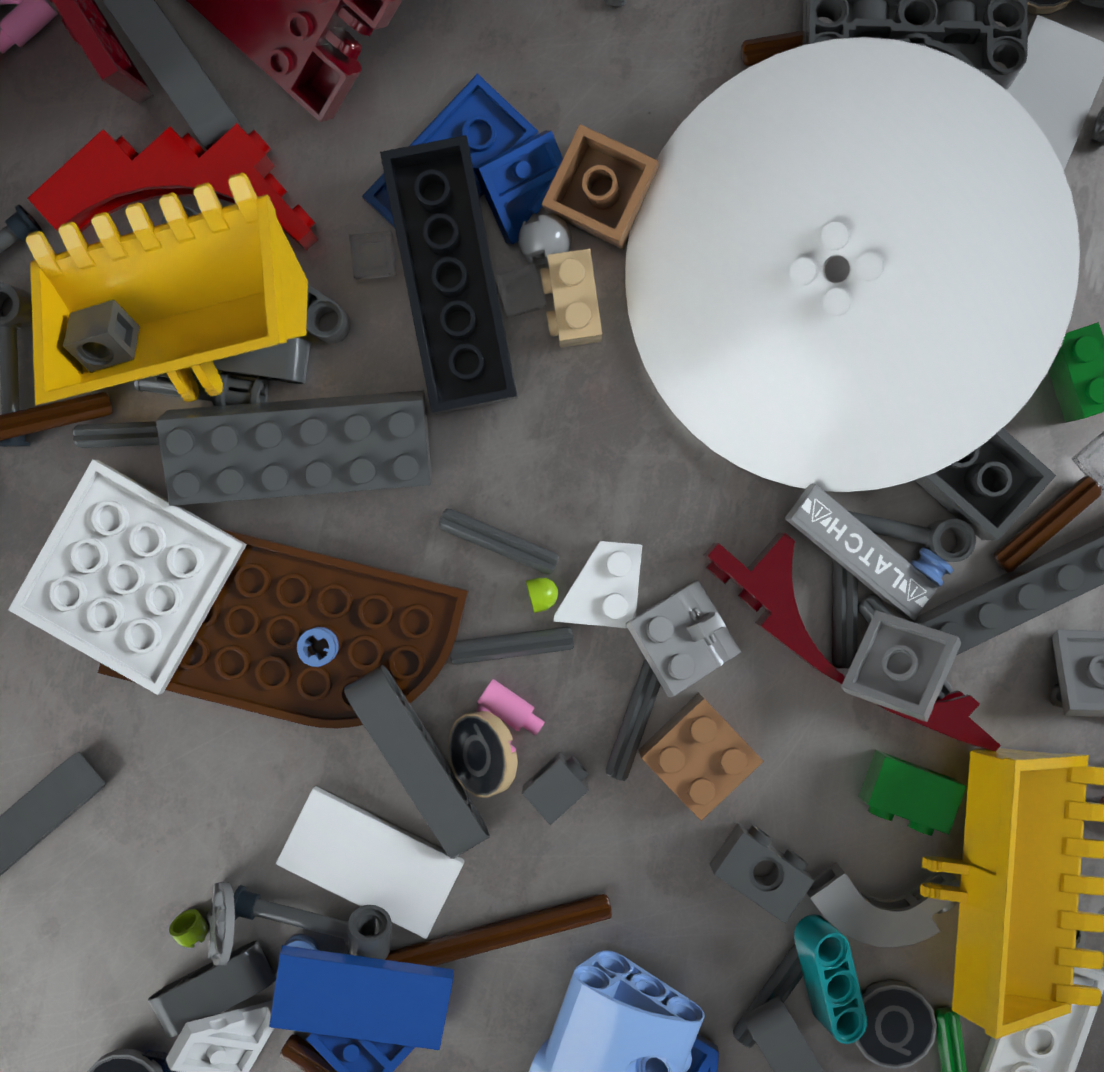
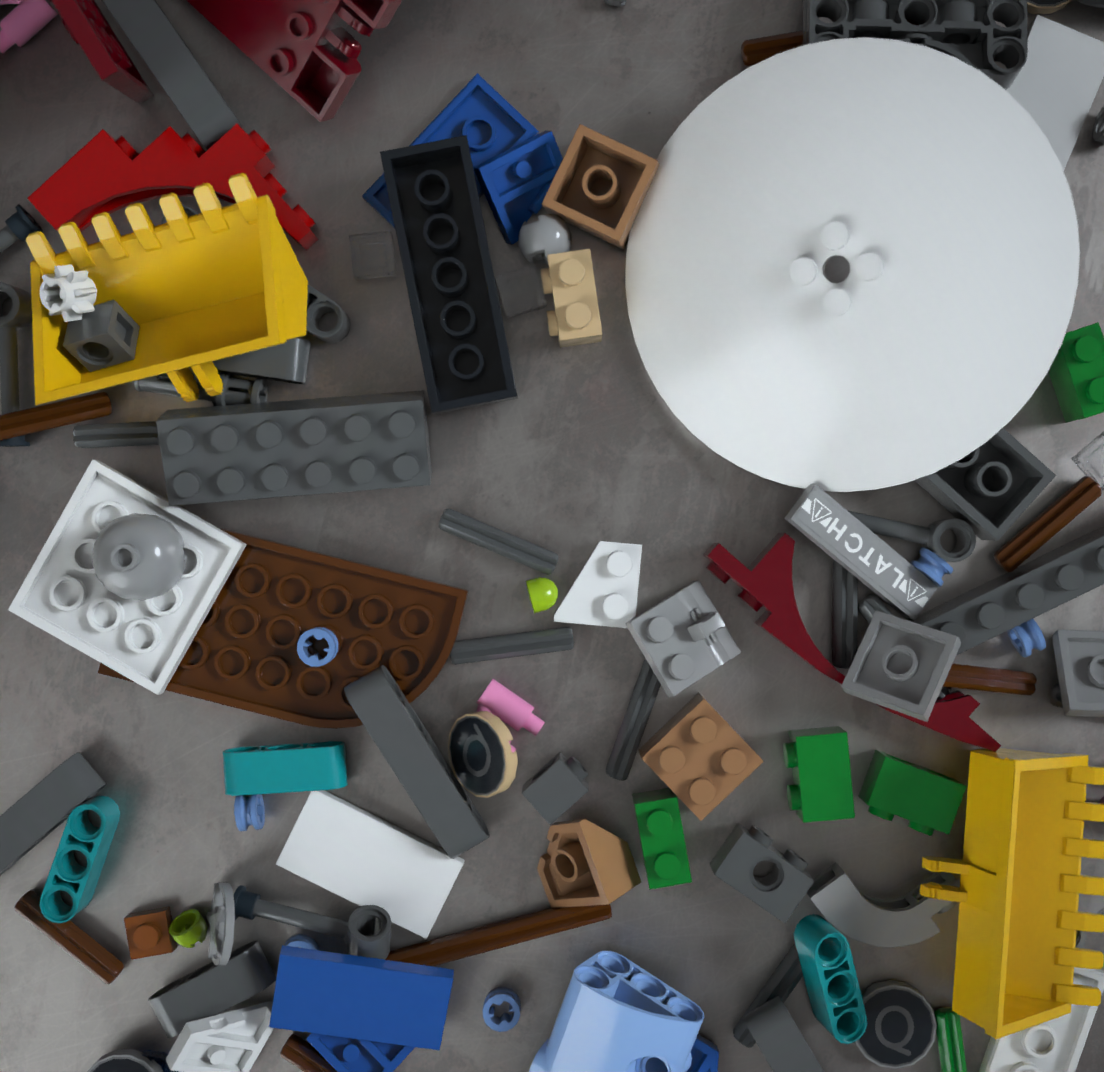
none -> reddish brown axle [14,890,124,985]
none -> white gear [39,264,97,322]
none -> teal beam [40,795,120,923]
none -> light grey cylinder [92,513,186,600]
none -> dark orange plate [124,906,177,960]
none -> teal beam [223,741,348,796]
none -> medium blue bush [234,794,265,832]
none -> medium blue bush [483,987,521,1032]
none -> medium nougat slope [537,819,642,908]
none -> green brick [632,788,692,890]
none -> green brick [783,726,855,823]
none -> reddish brown axle [943,664,1037,696]
none -> medium blue bush [1007,619,1046,658]

